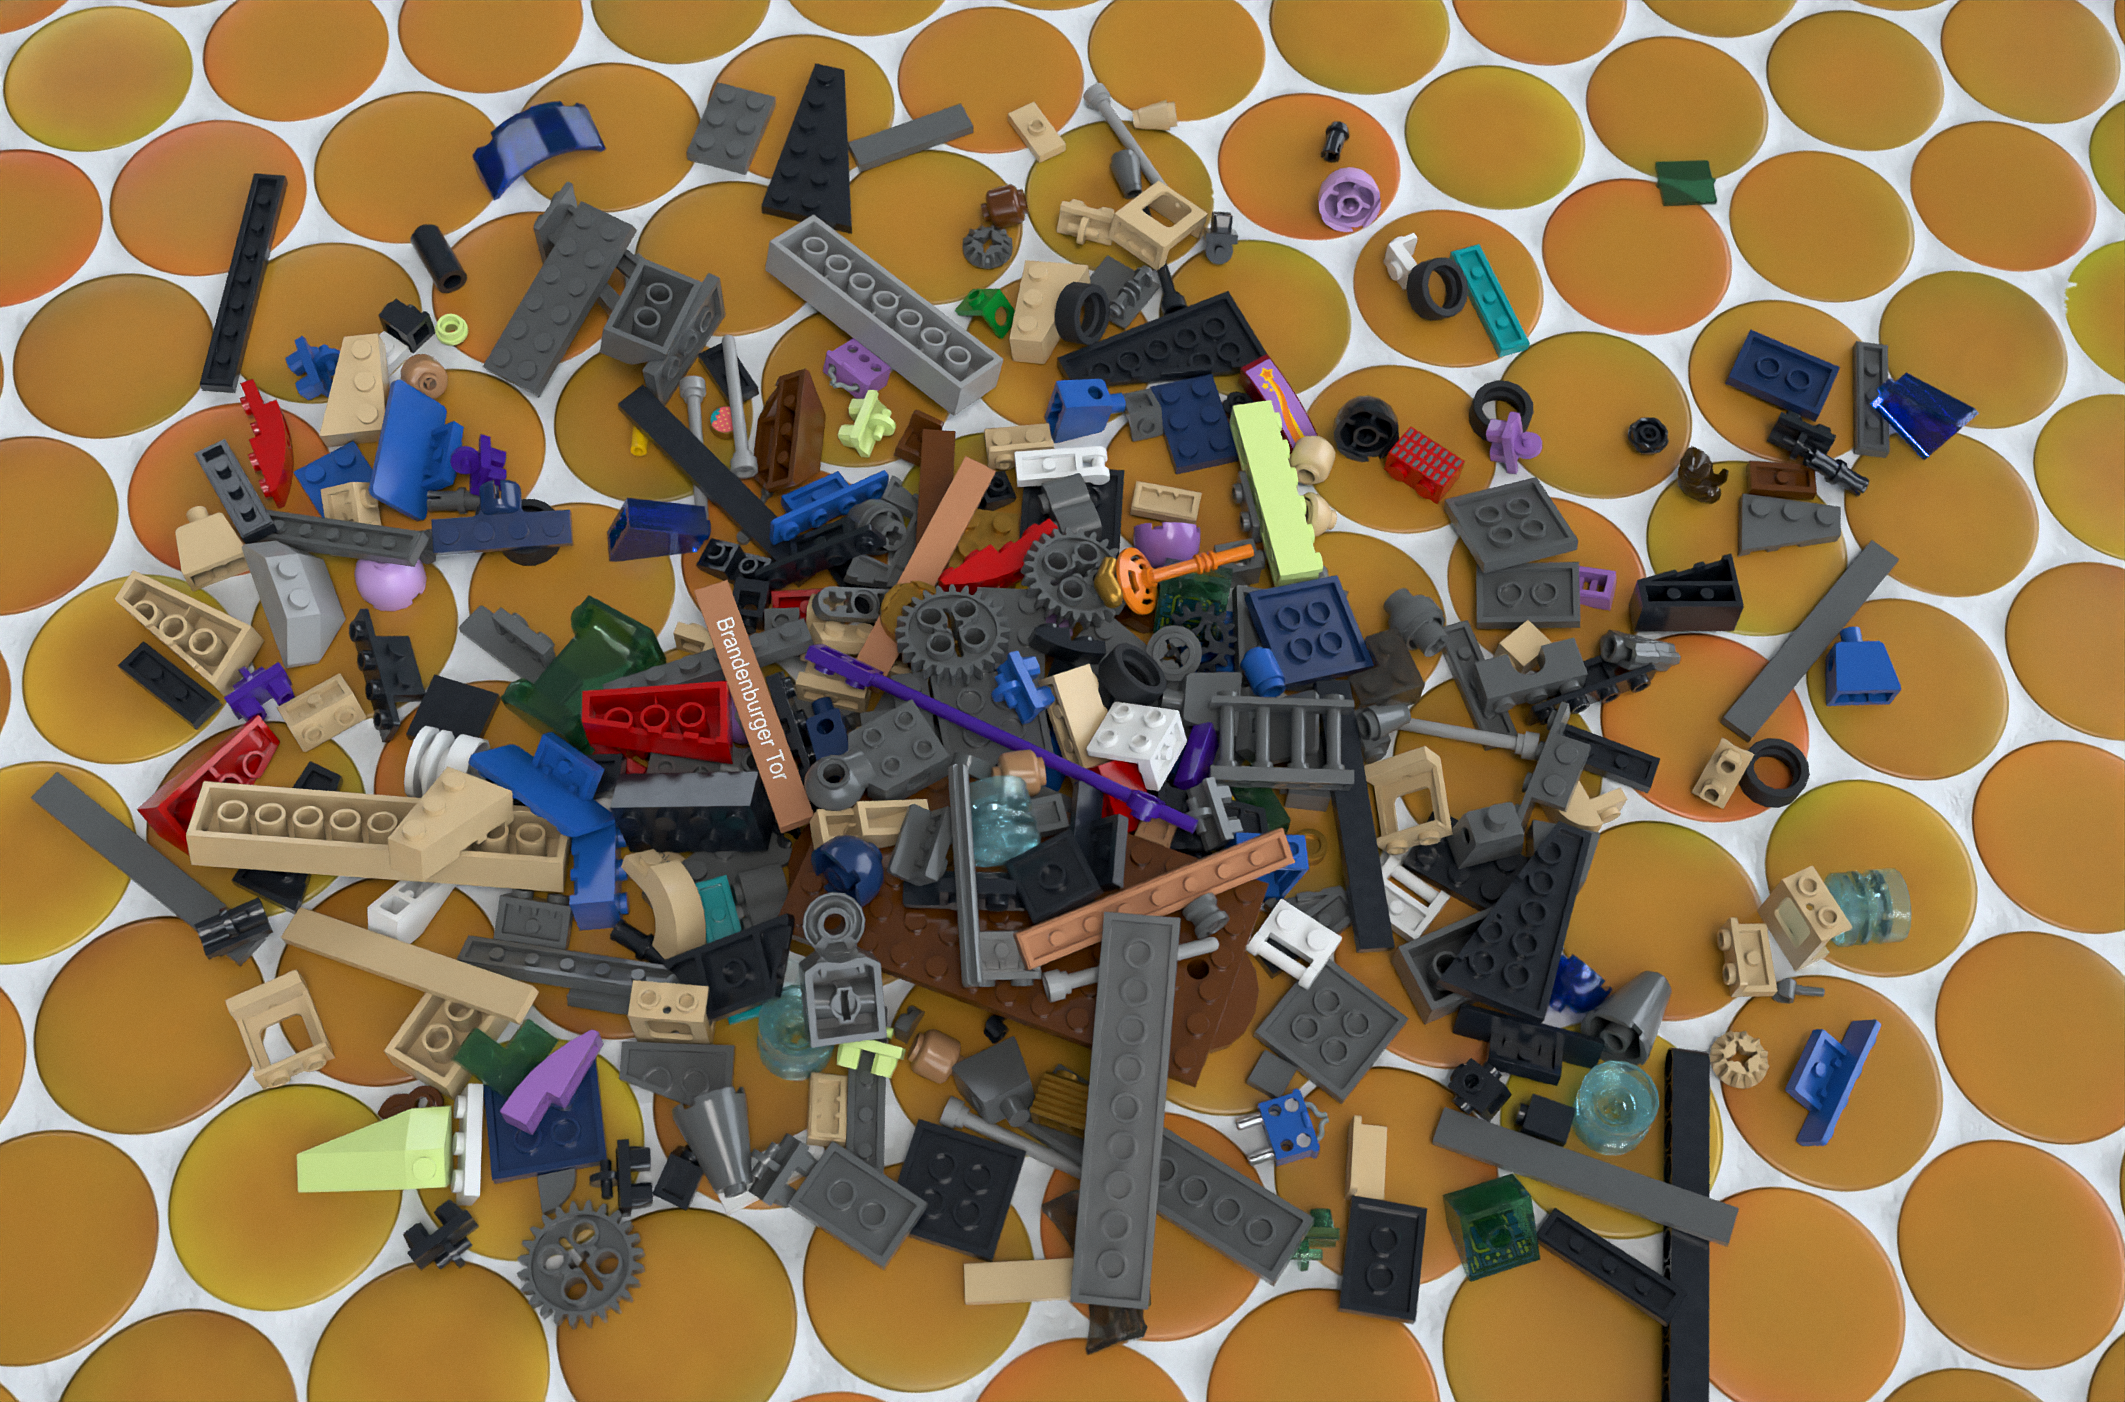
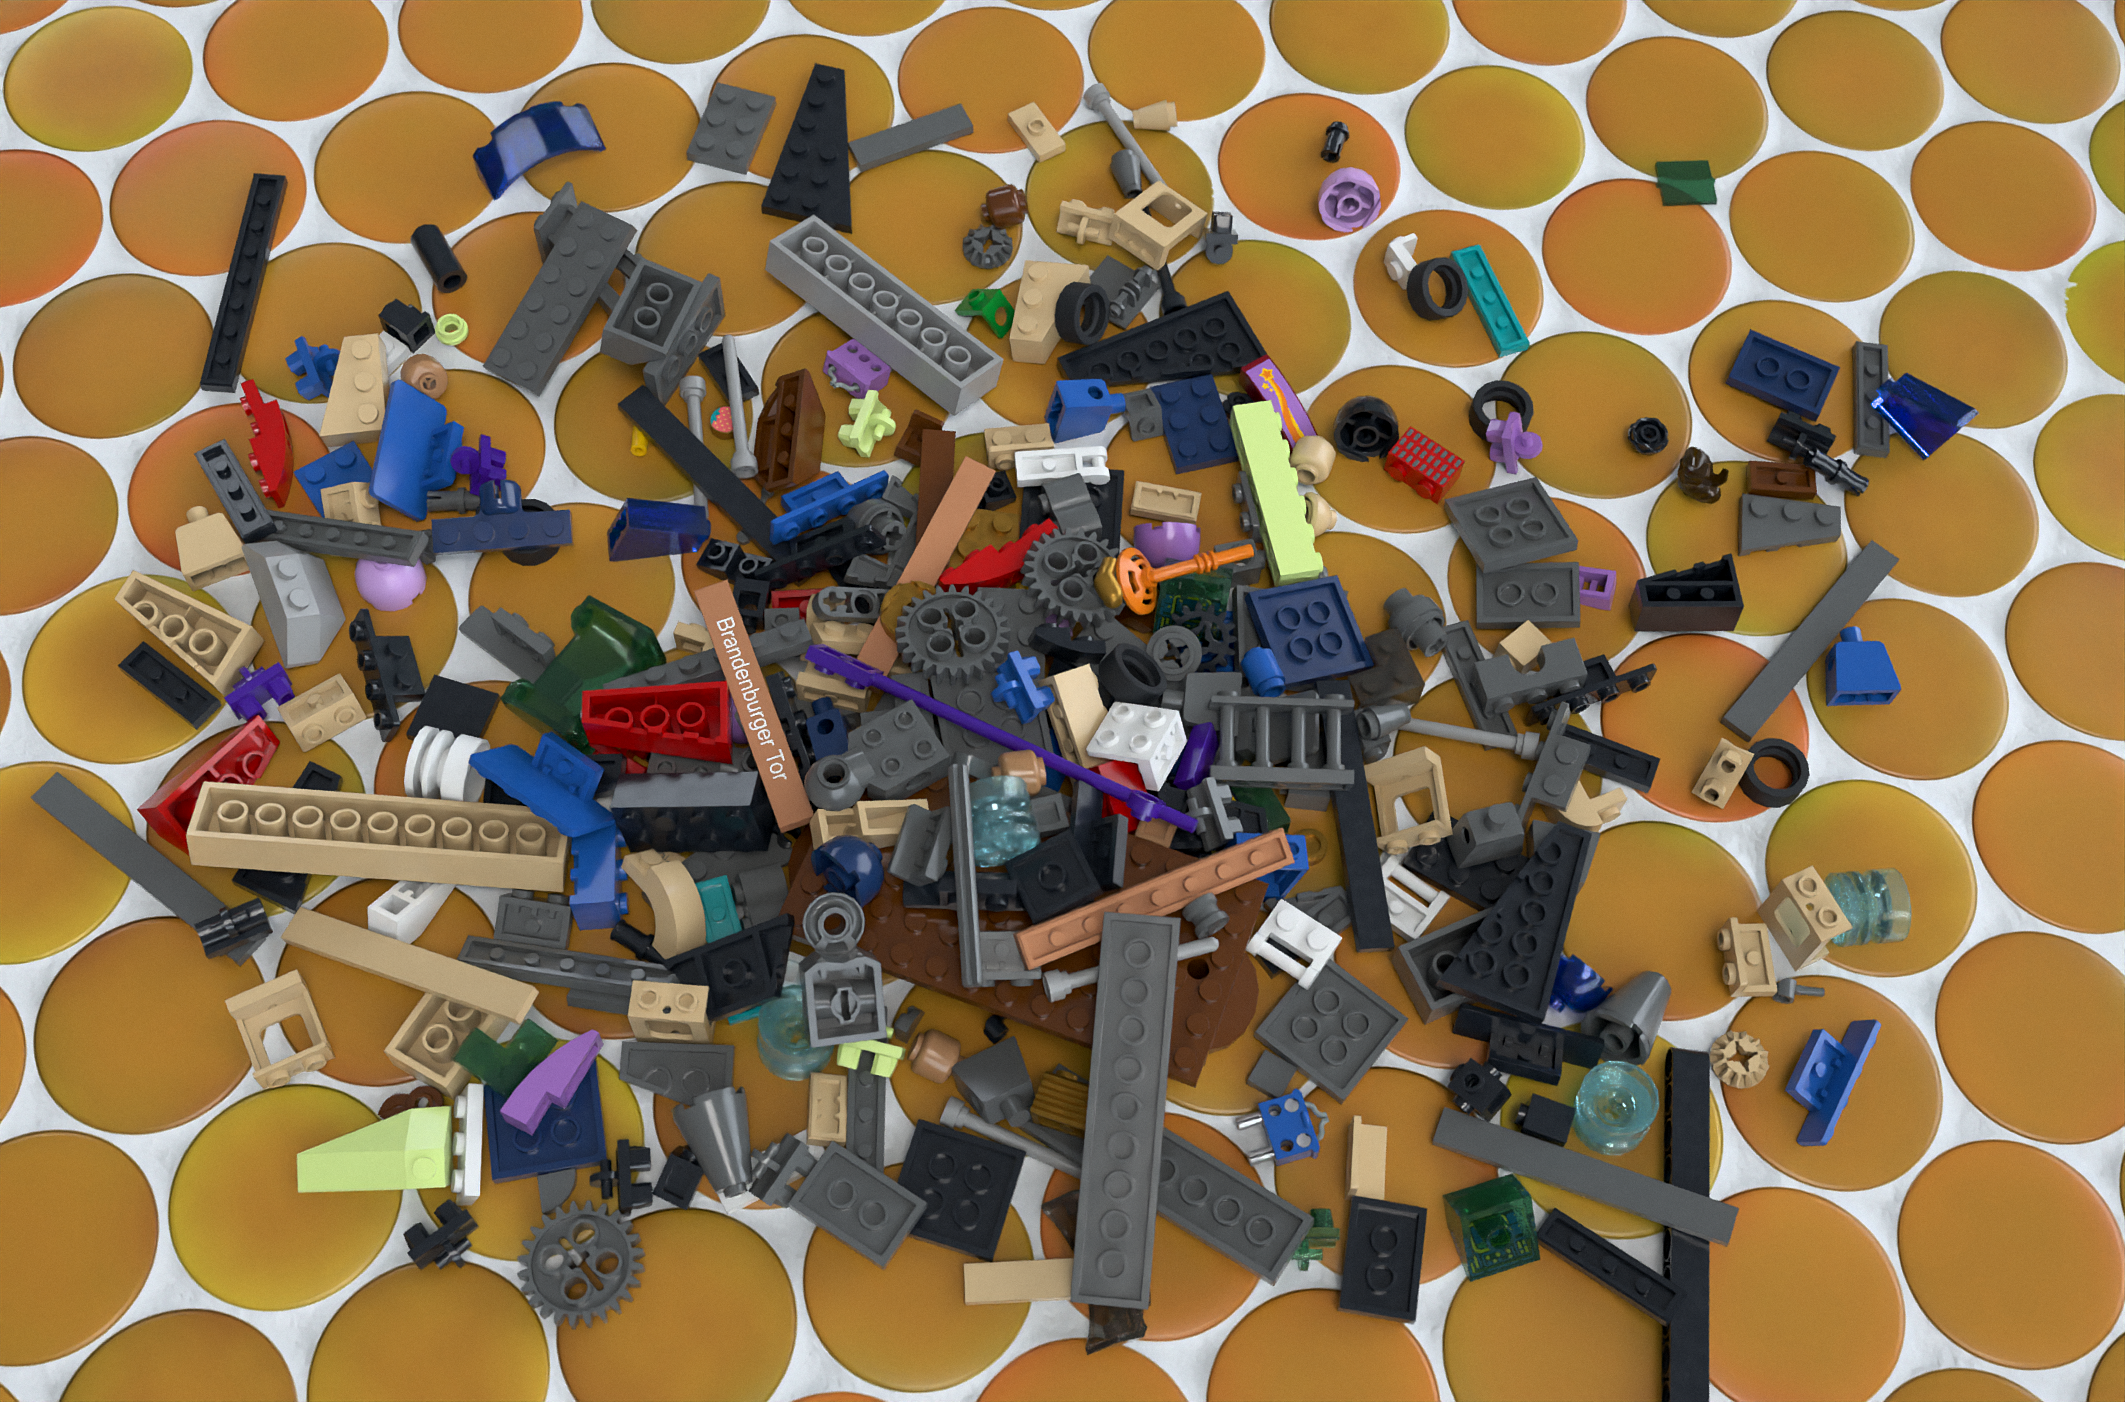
tan wedge [388,766,514,881] -> none
dark grey rock [1600,629,1681,671] -> none

